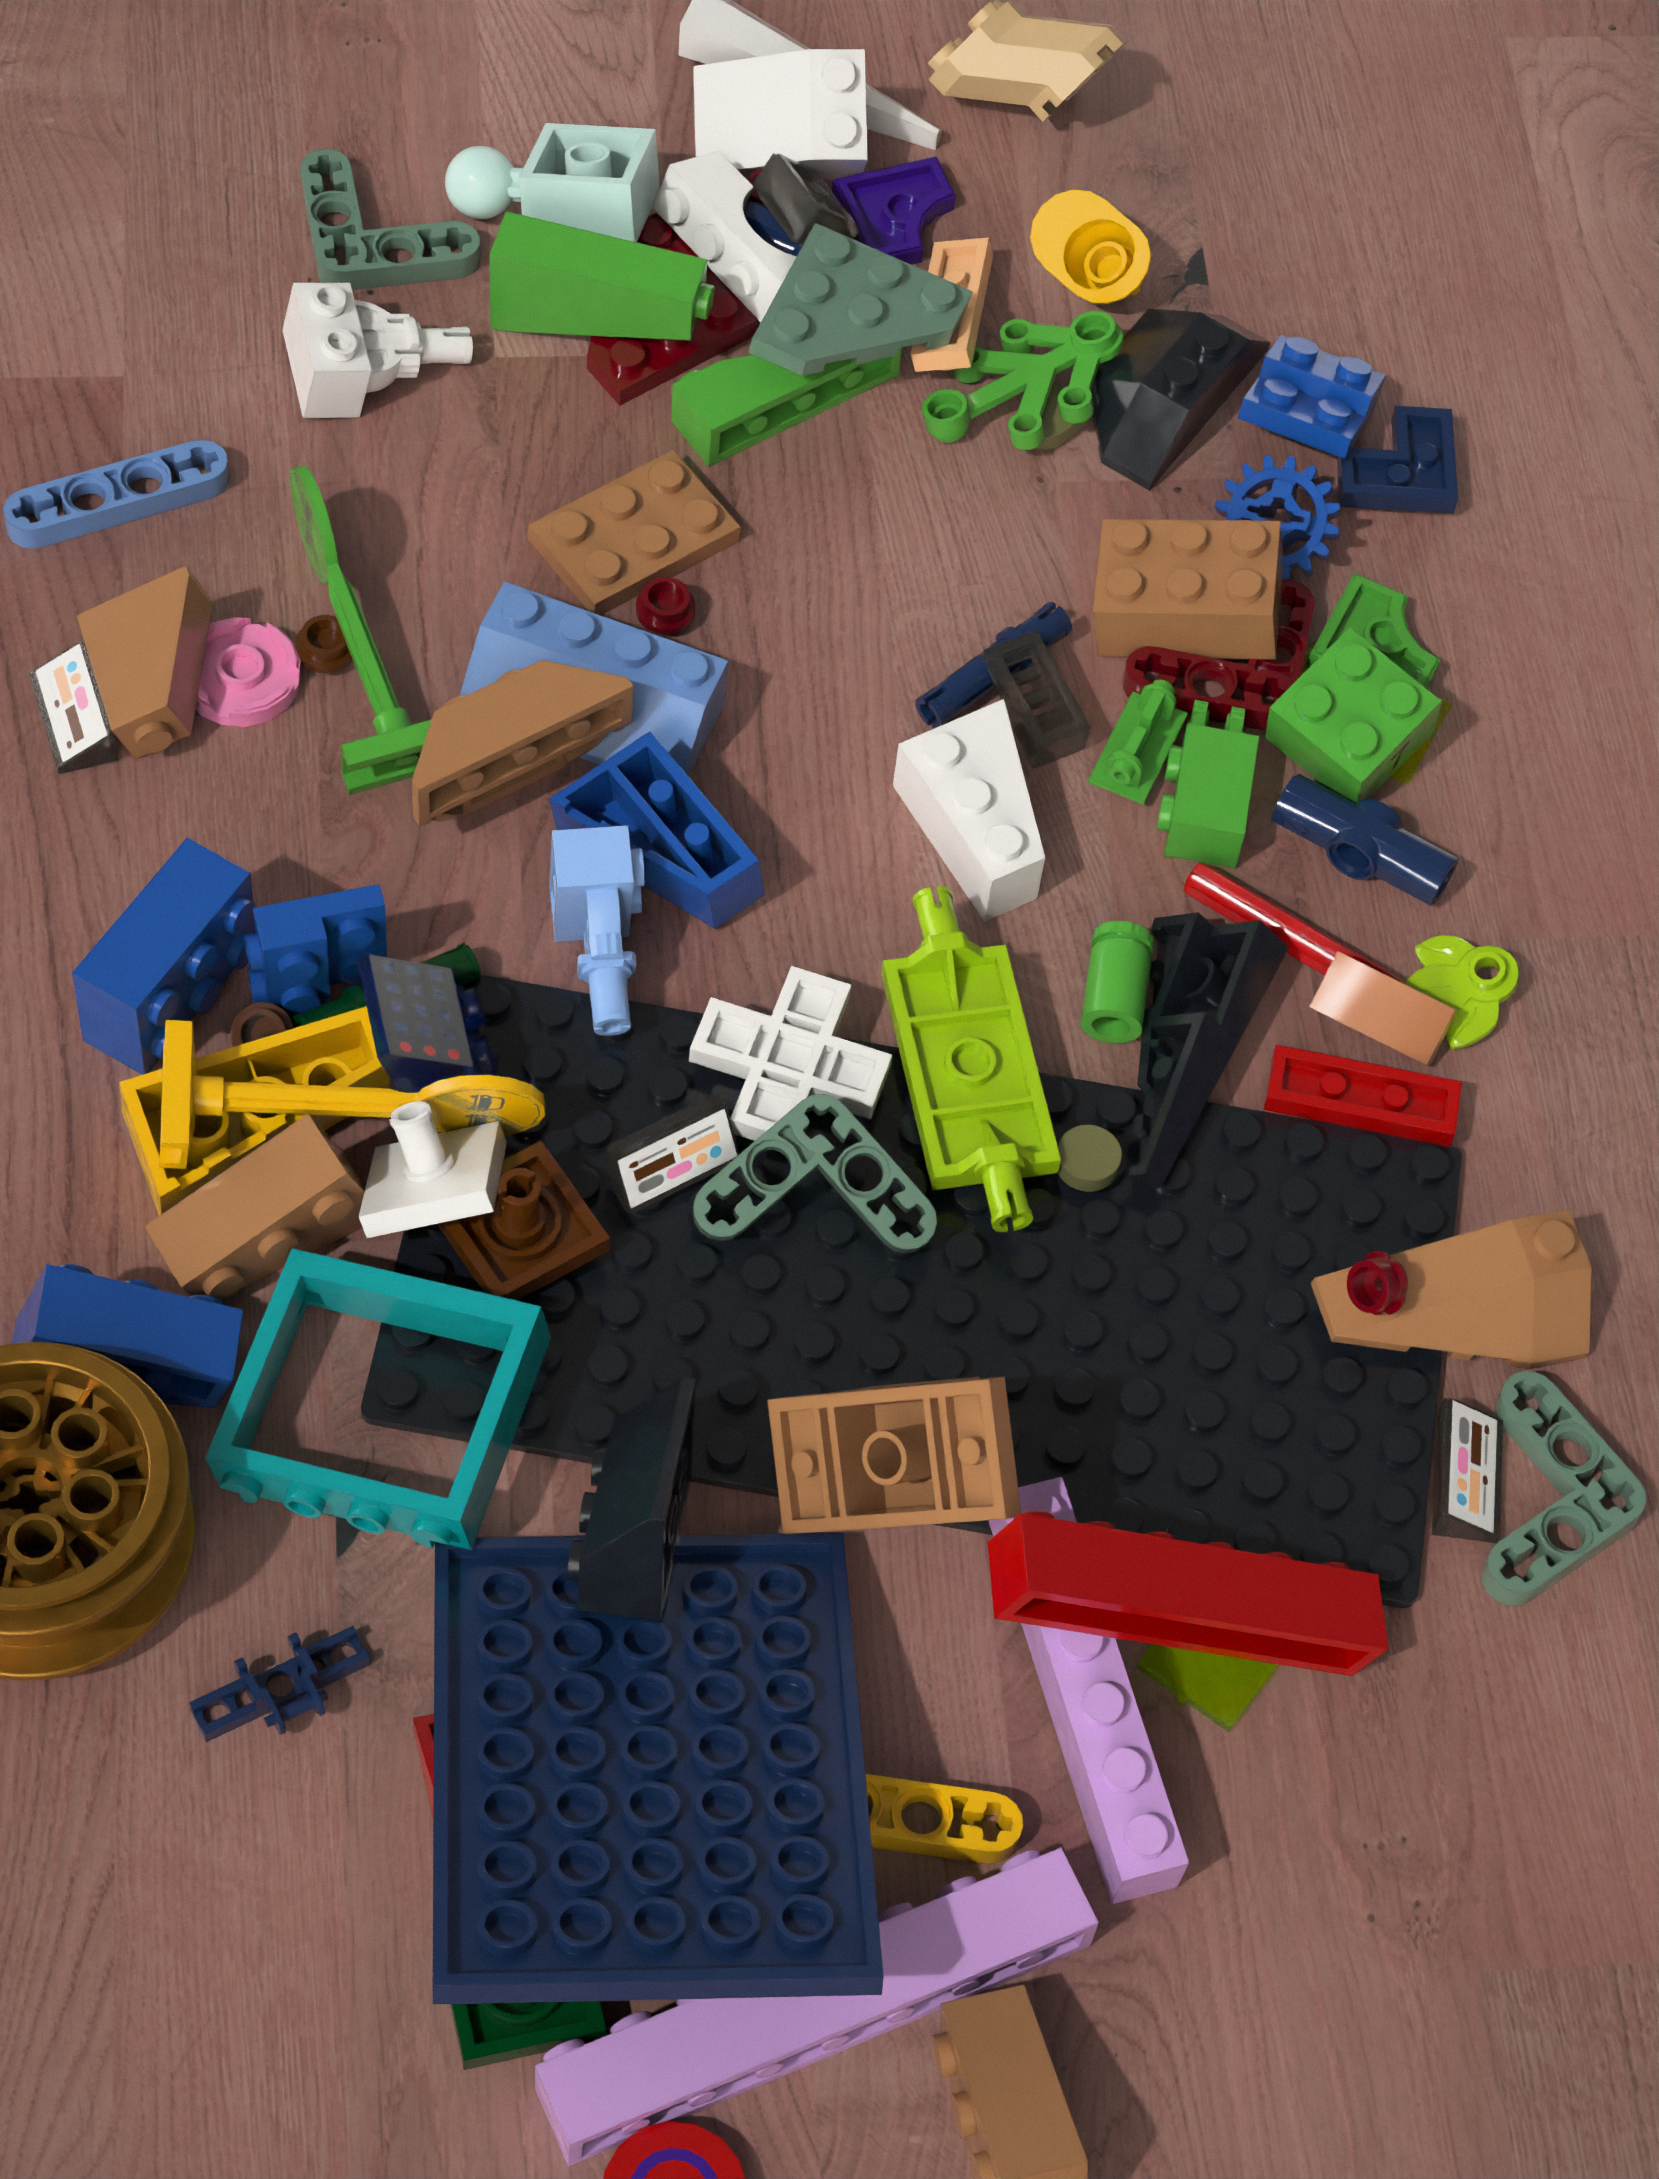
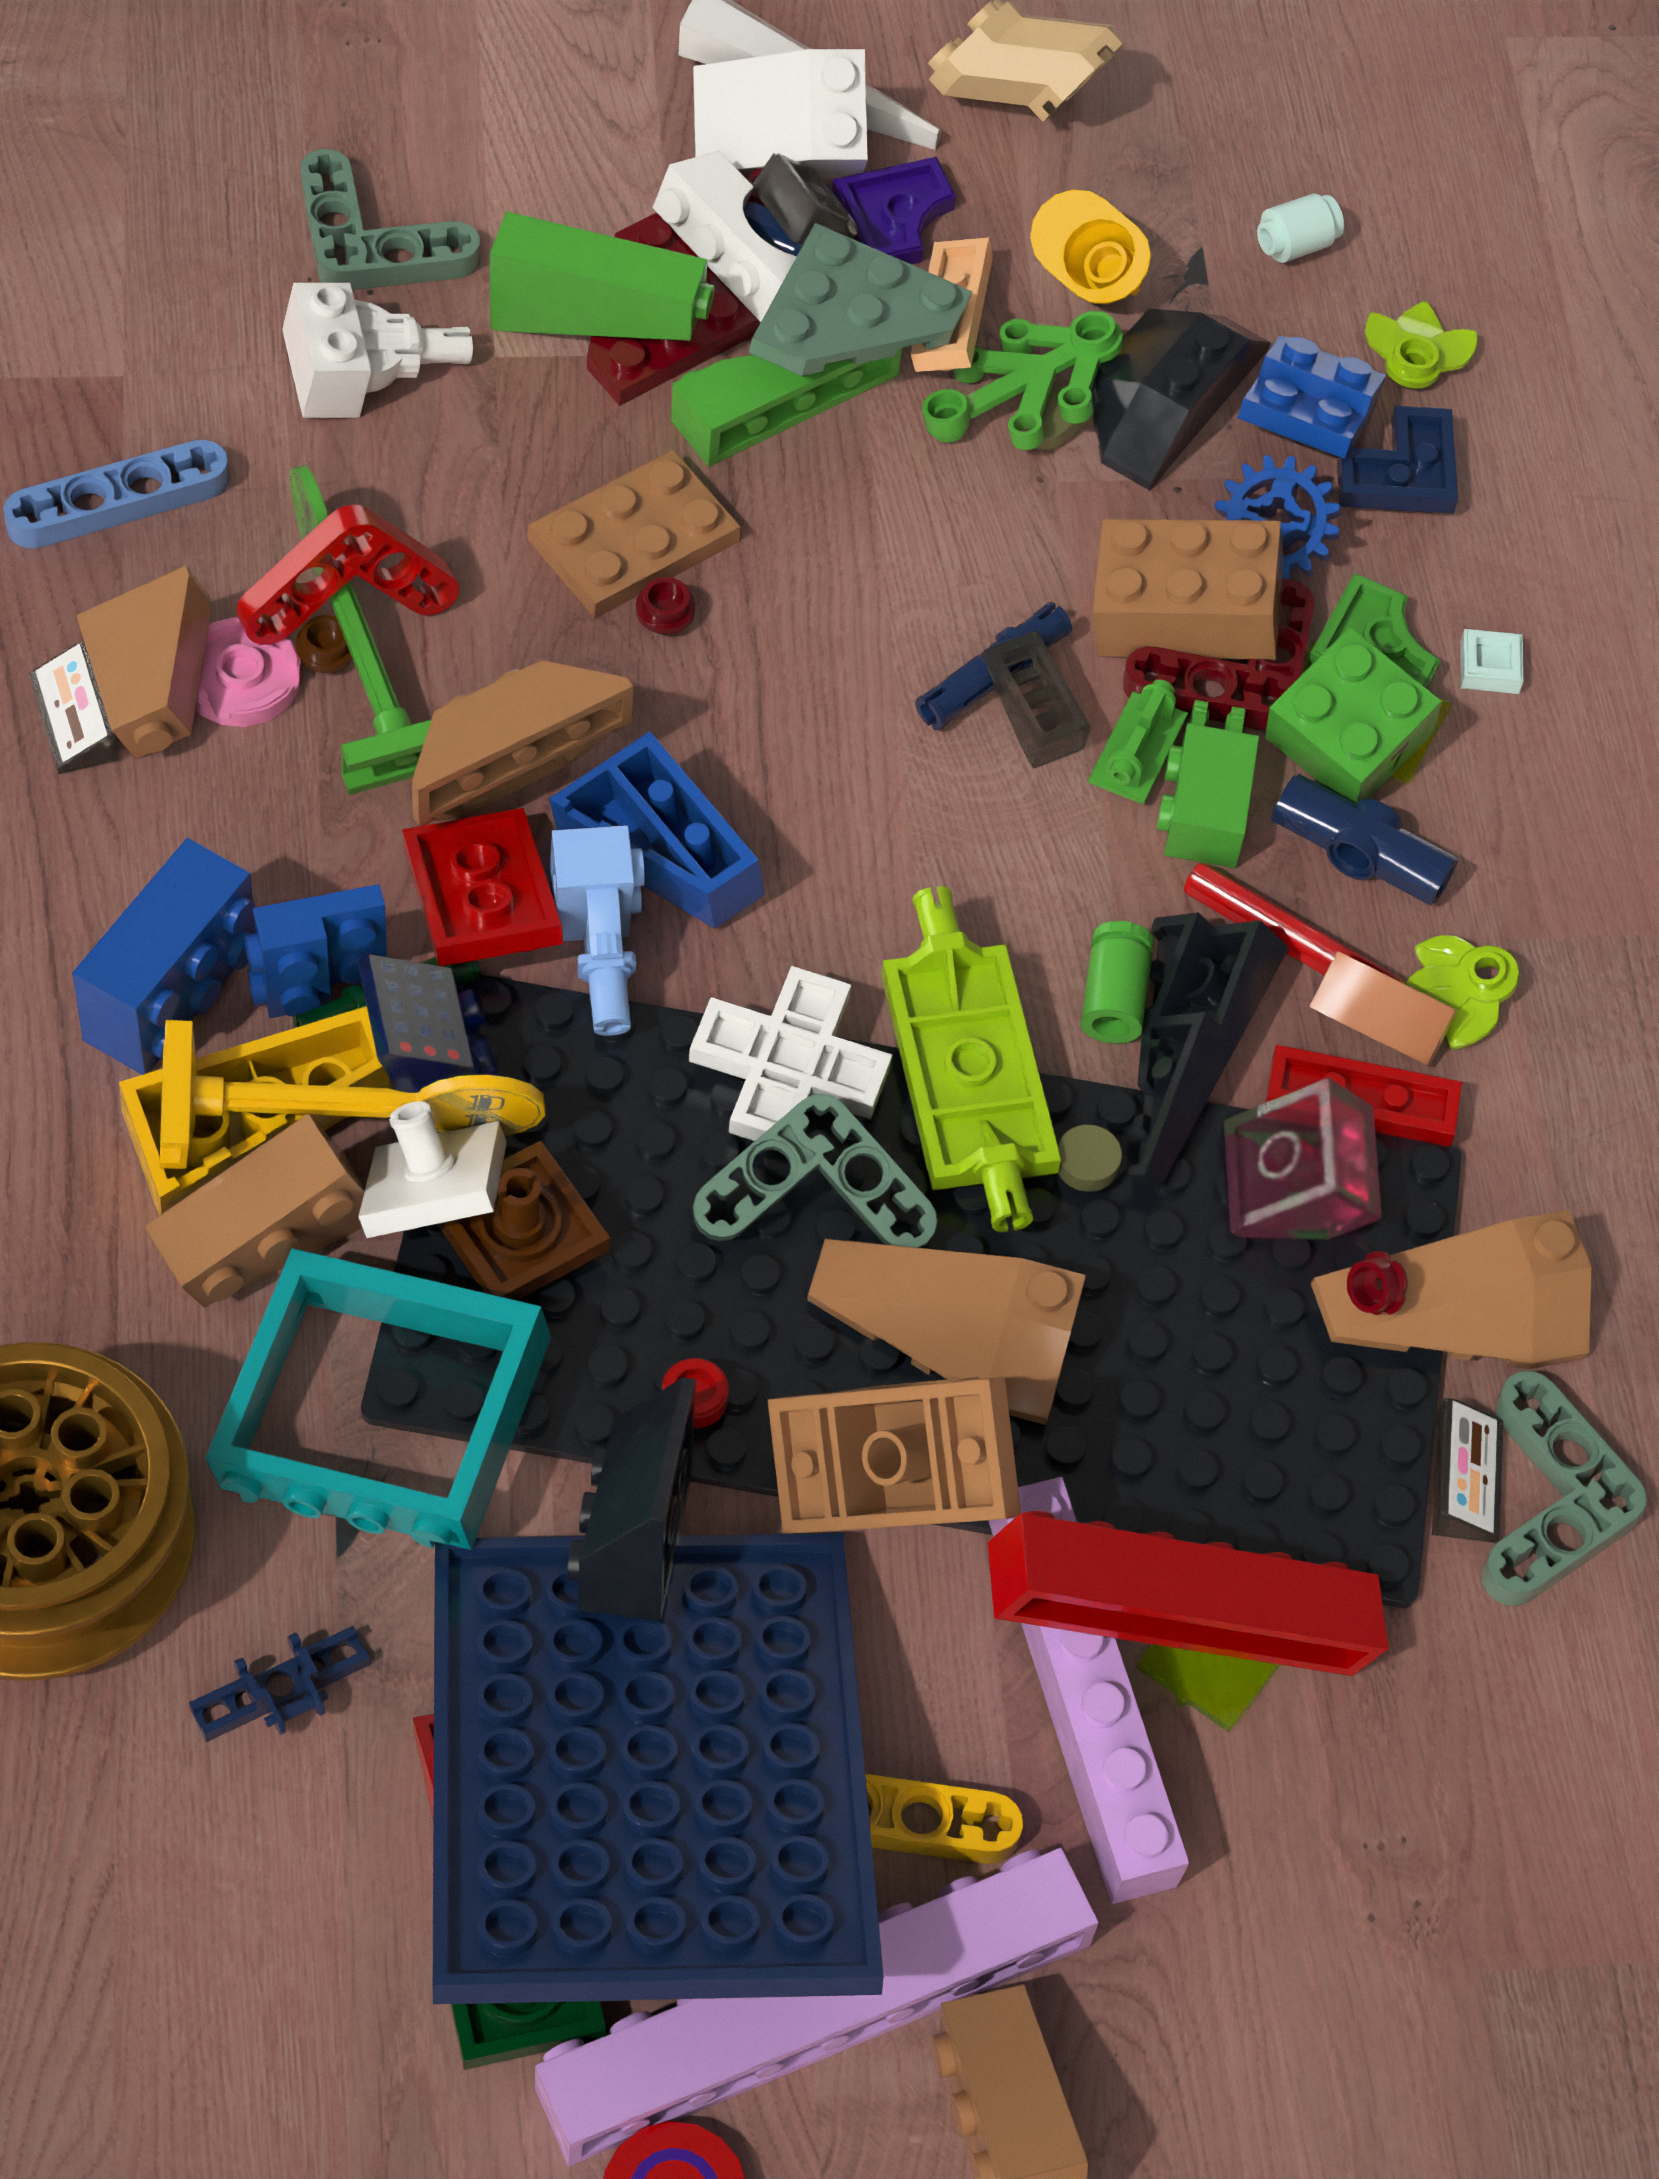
blue wedge [12,1264,243,1408] -> none
reddish brown plate [230,1002,295,1047] -> none
light aqua brick [445,123,660,242] -> none
medium blue slope [460,581,729,777] -> none
slope [606,1093,739,1213] -> none
white wedge [893,699,1045,922] -> none
none -> red beam [236,505,460,645]
none -> red plate [402,808,563,967]
none -> red tile [662,1358,729,1428]
none -> medium nougat wedge [807,1239,1086,1425]
none -> clear pink slope [1224,1077,1382,1240]
none -> light aqua brick [1257,193,1344,263]
none -> lime plate [1364,301,1477,389]
none -> light aqua tile [1460,629,1523,694]

